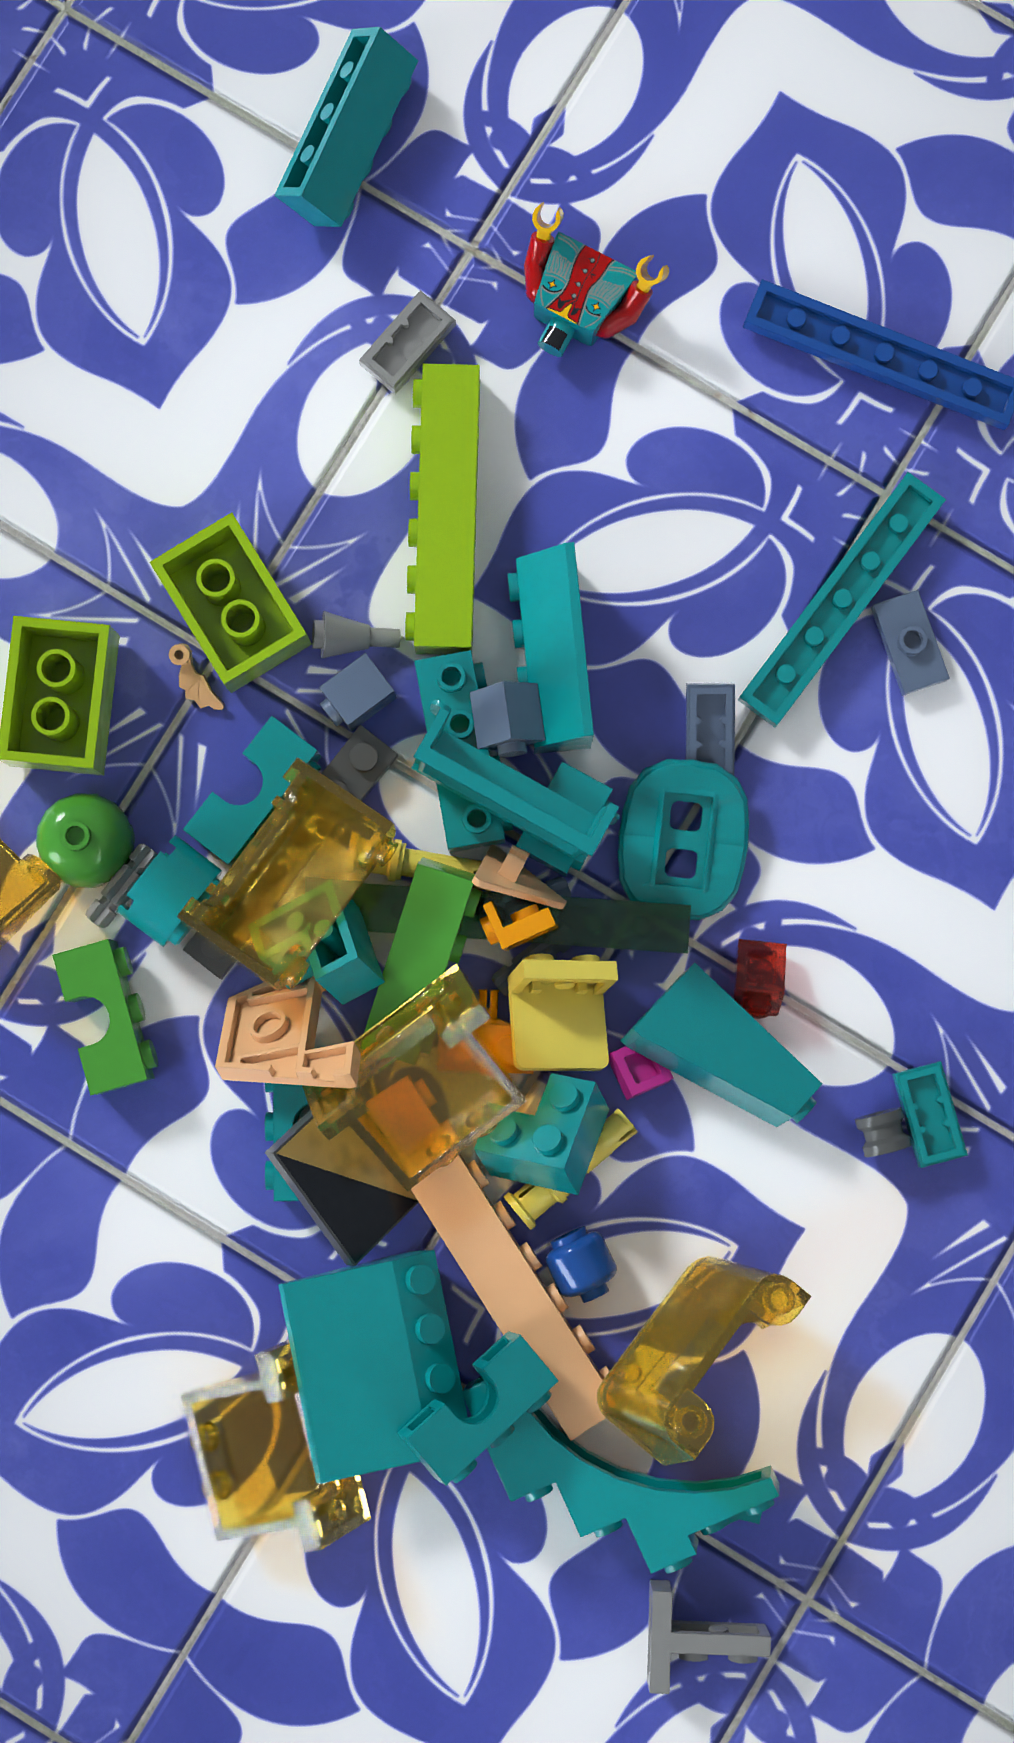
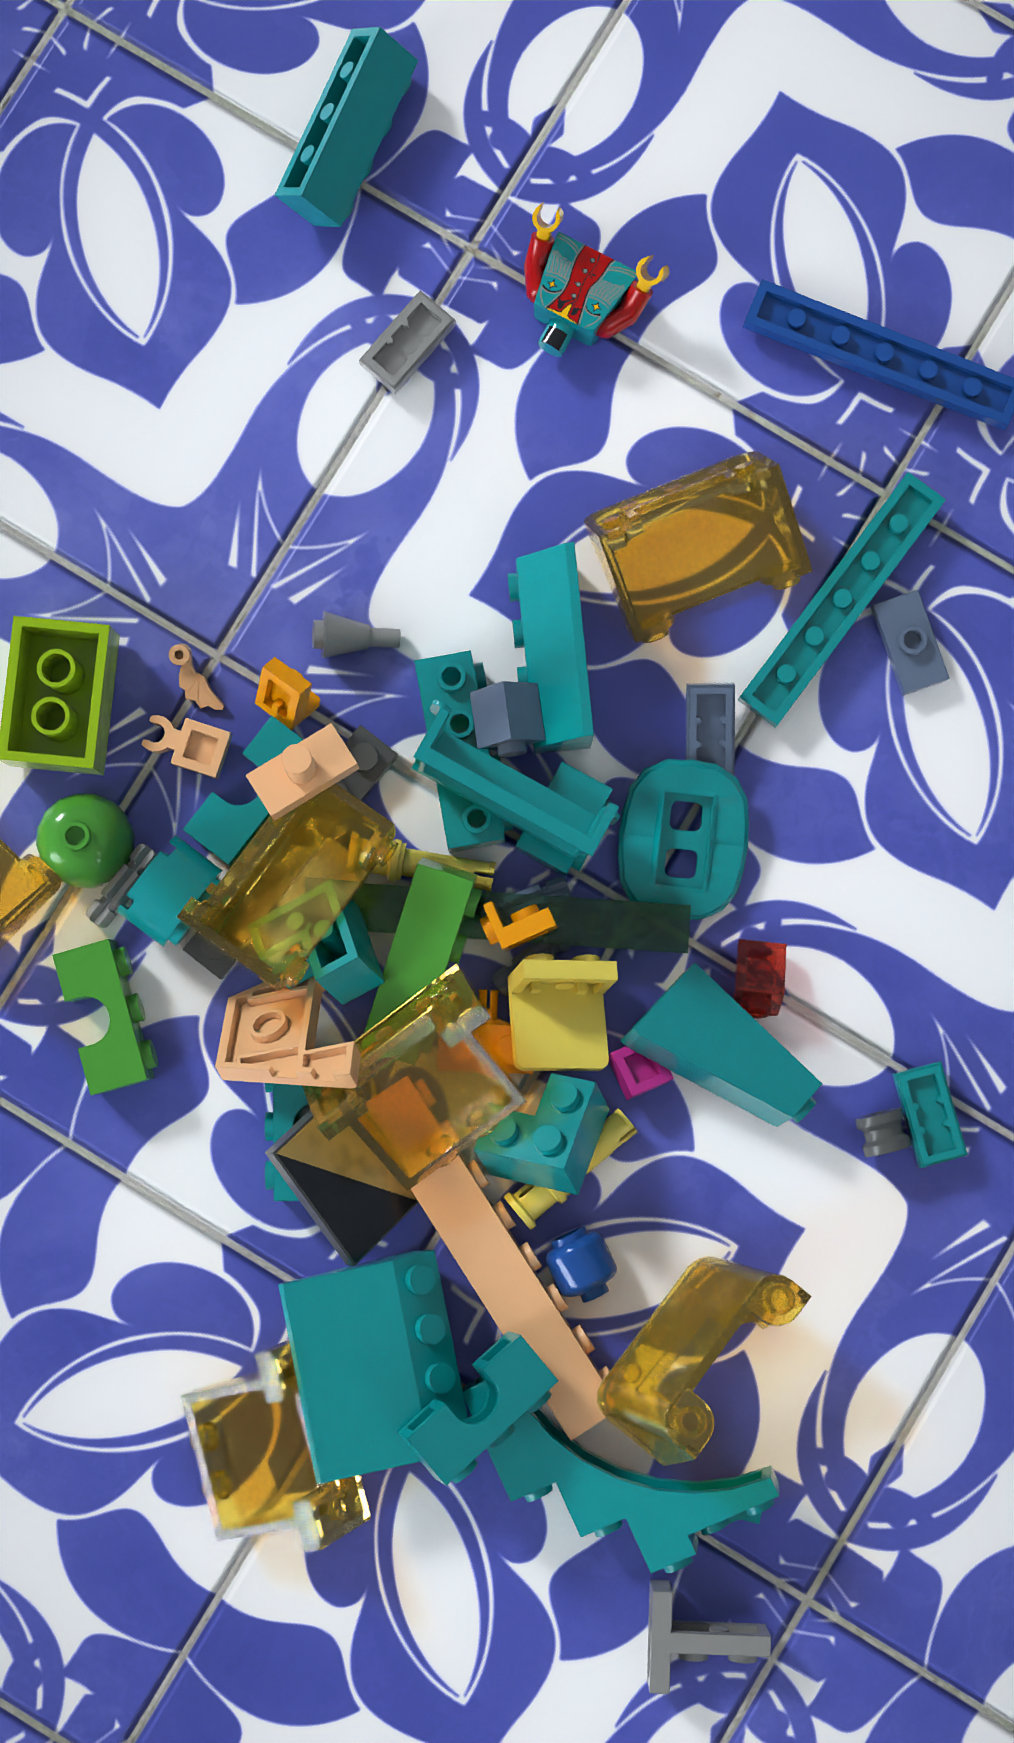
lime brick [149,512,312,693] -> none
sand blue brick [319,653,397,732] -> none
lime brick [405,363,480,655] -> none
light nougat piece [472,845,567,910] -> none
none -> light nougat plate [142,715,233,779]
none -> light nougat tile [246,723,359,821]
none -> light orange bracket [255,657,321,731]
none -> clear yellow windscreen [584,451,813,643]

